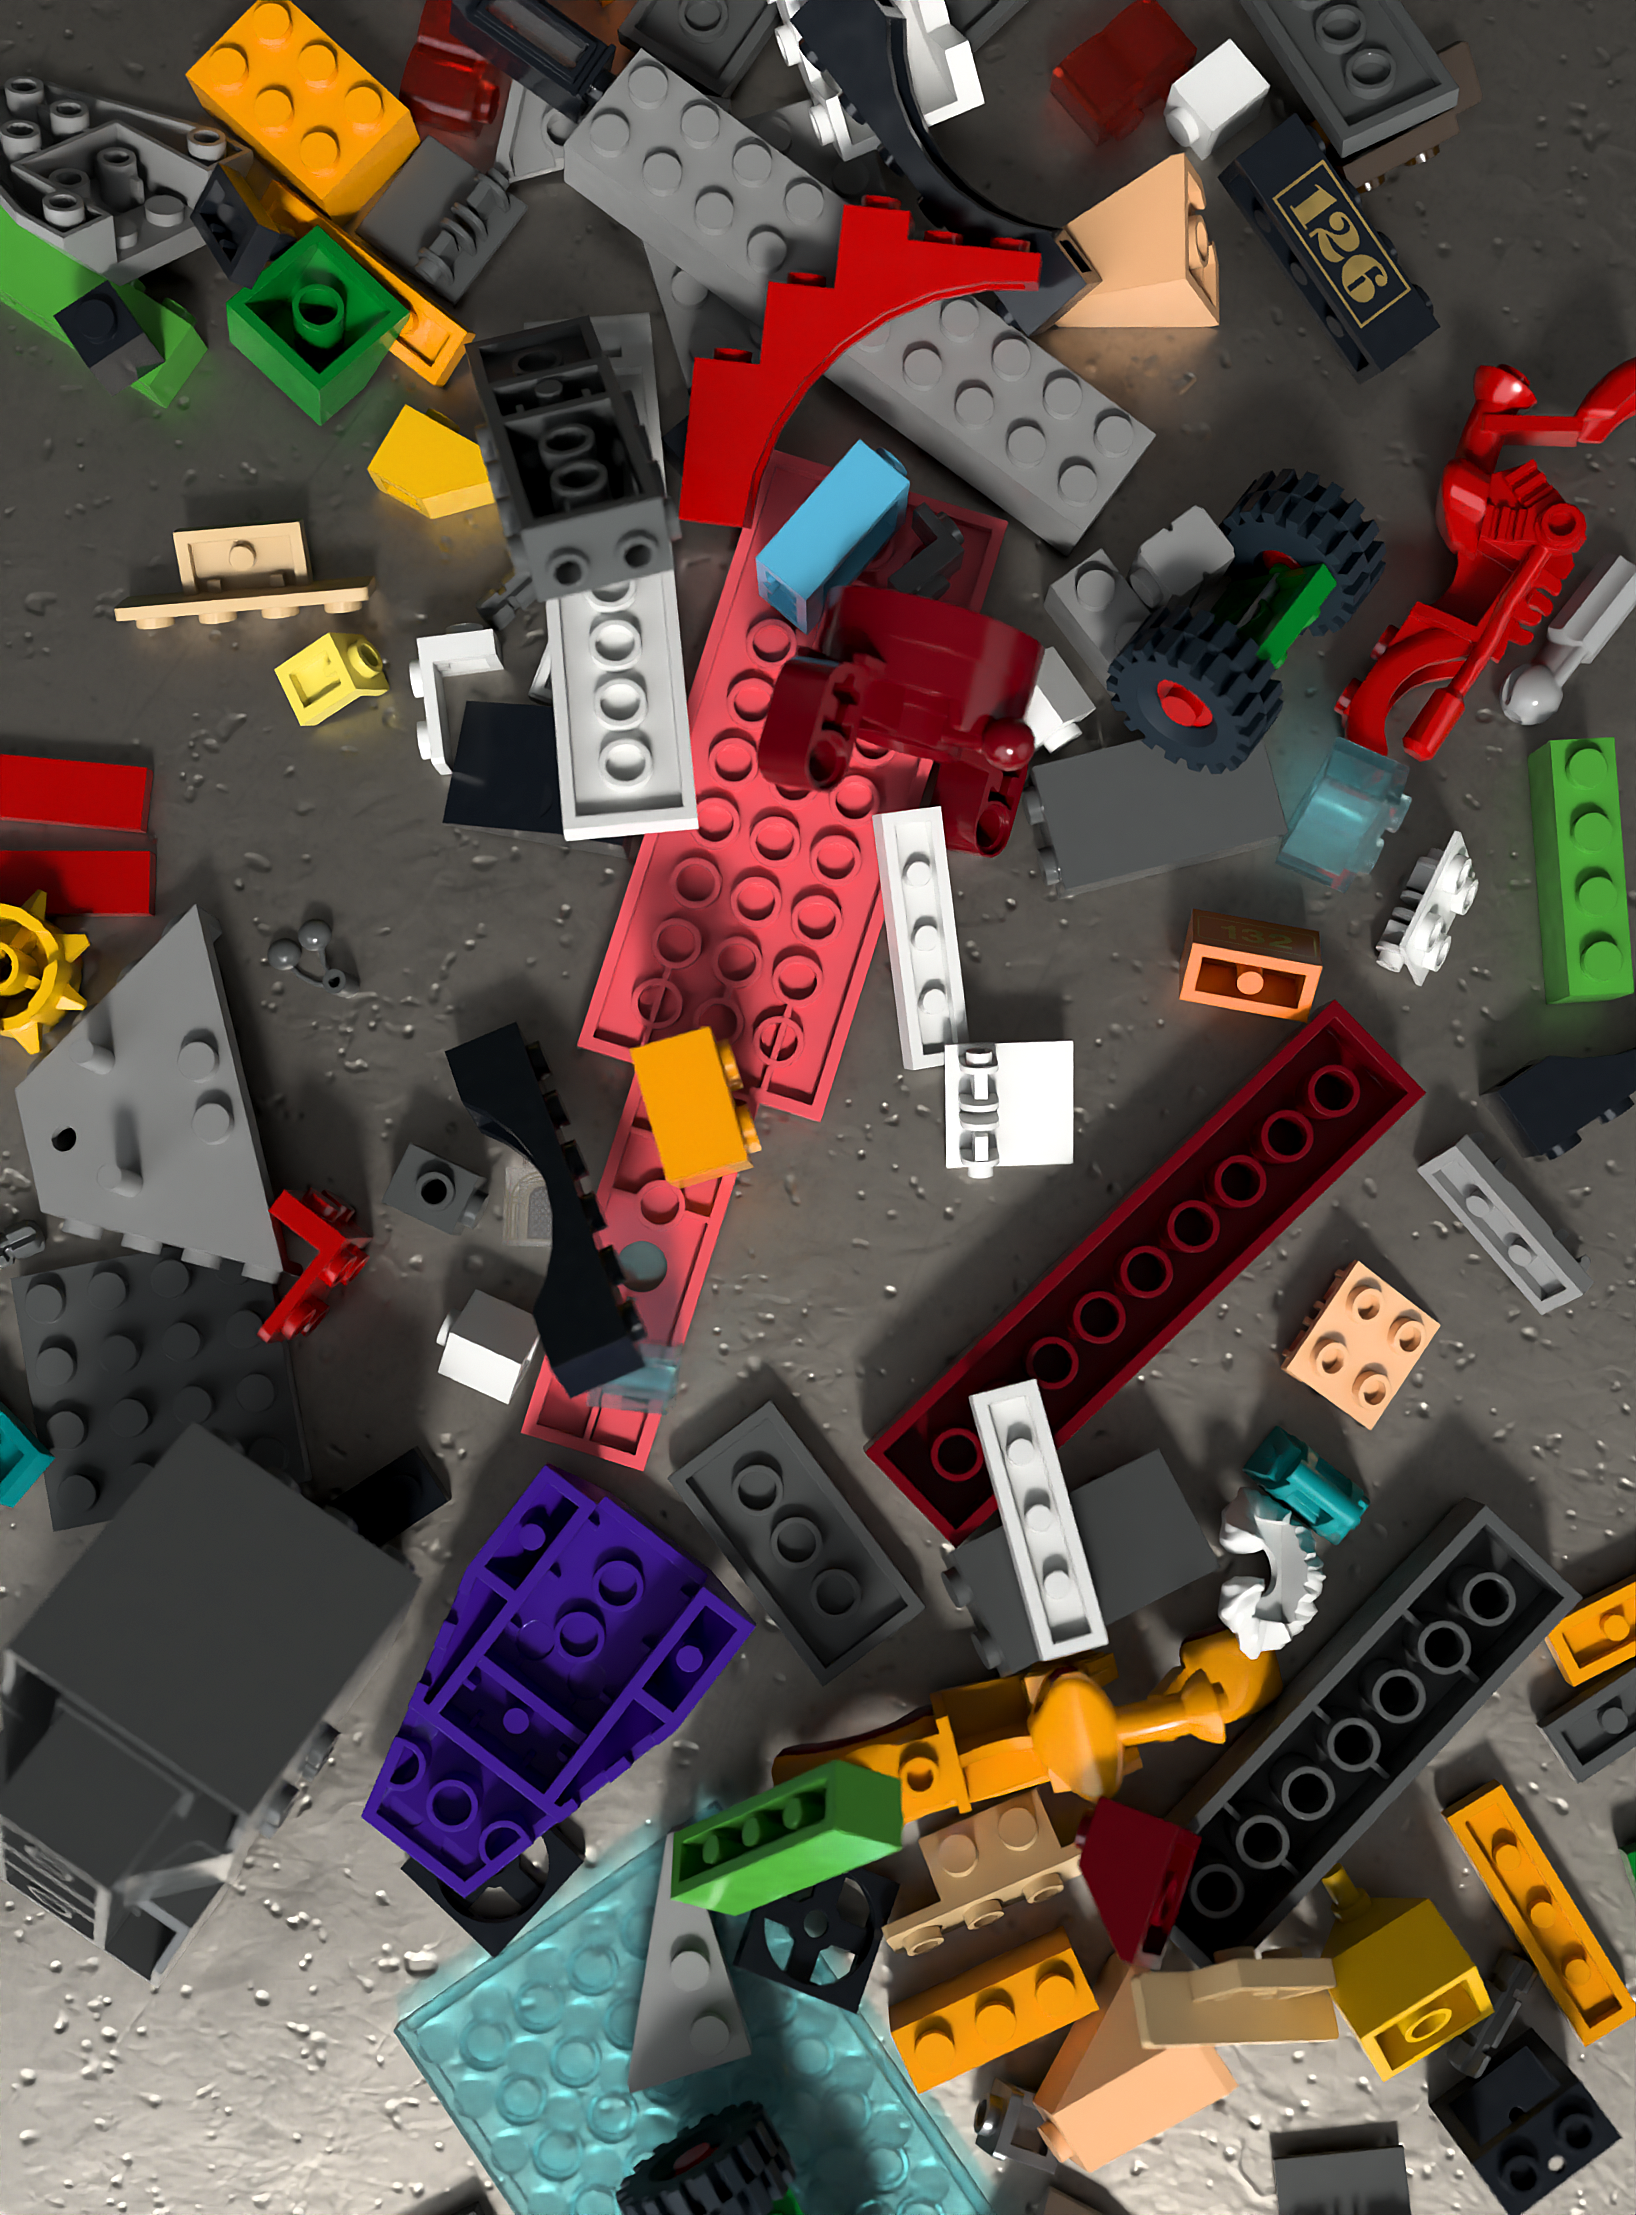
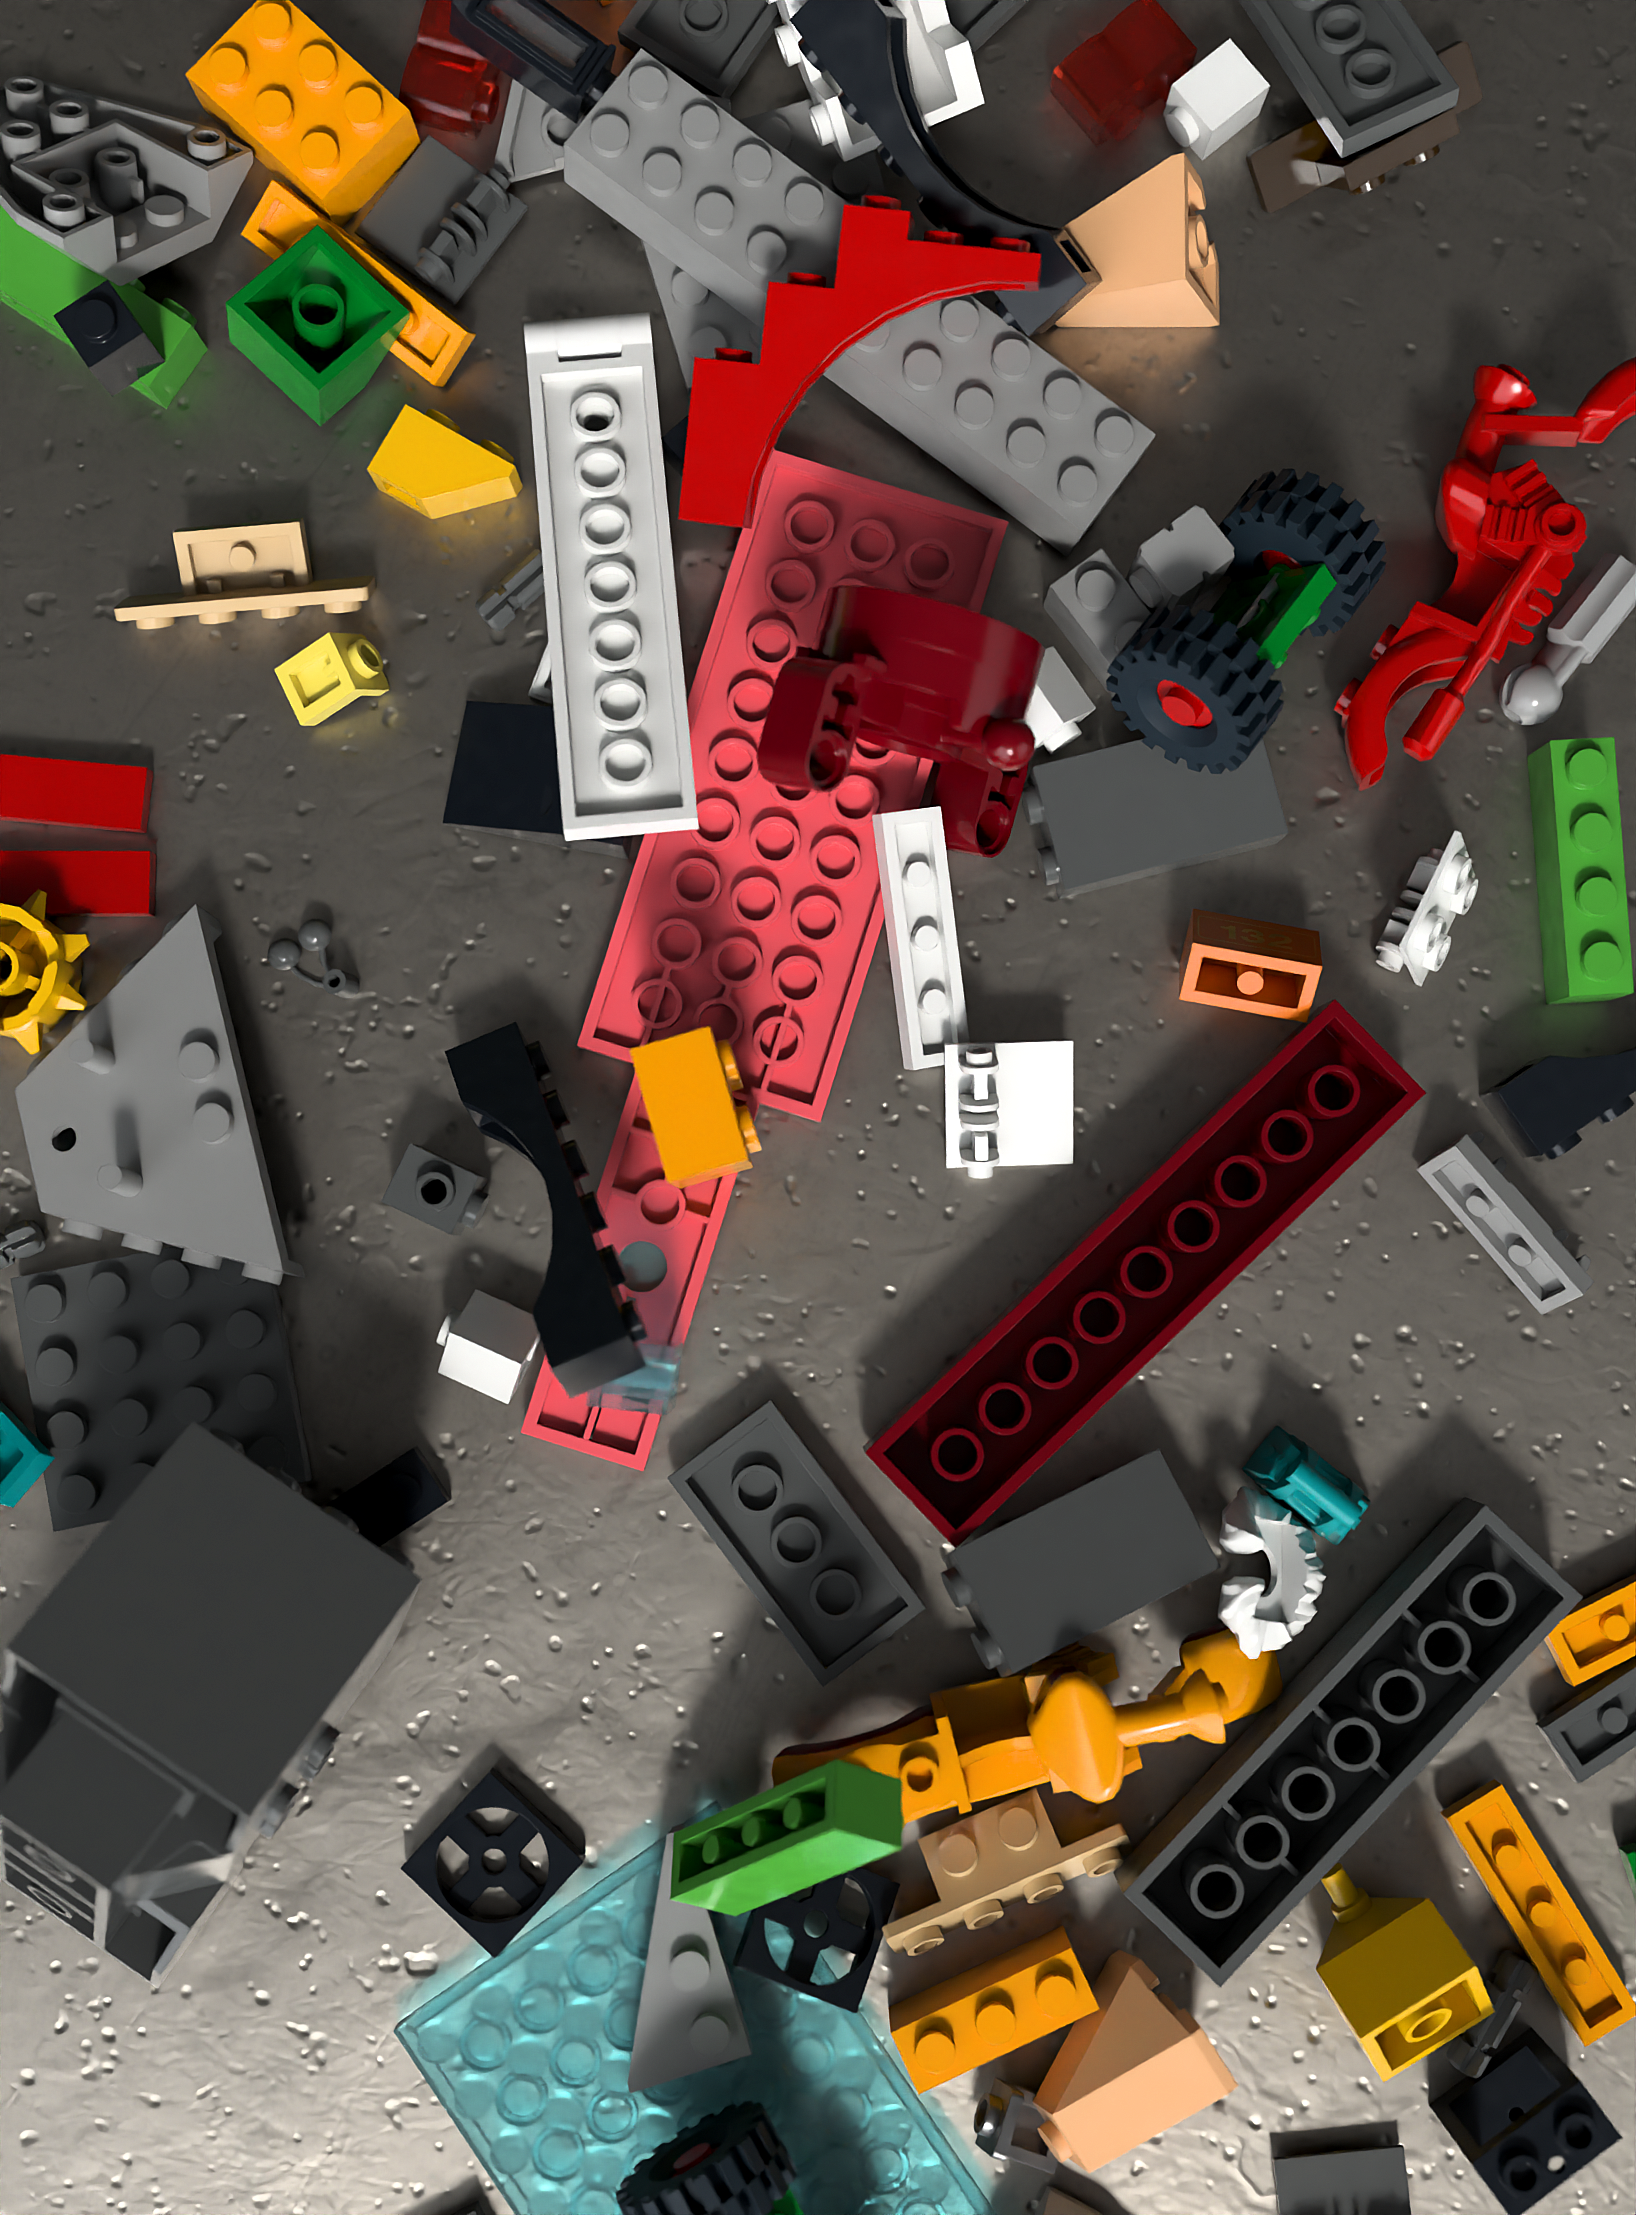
black tile [190,162,297,290] -> none
red bracket [257,1188,373,1344] -> none
dark purple wedge [361,1462,757,1898] -> none
white bracket [409,623,504,775] -> none
dark grey wedge [464,315,682,603] -> none
clear brick [502,1158,552,1247] -> none
medium azure window [755,439,910,635] -> none
flat silver bracket [887,502,964,600] -> none
white plate [969,1379,1109,1661] -> none
dark red slope [1075,1796,1202,1970] -> none
tan bracket [1131,1947,1339,2048] -> none
black brick [1217,112,1441,385] -> none
clear light blue brick [1275,736,1411,894] -> none
light nougat hinge [1280,1259,1441,1431] -> none

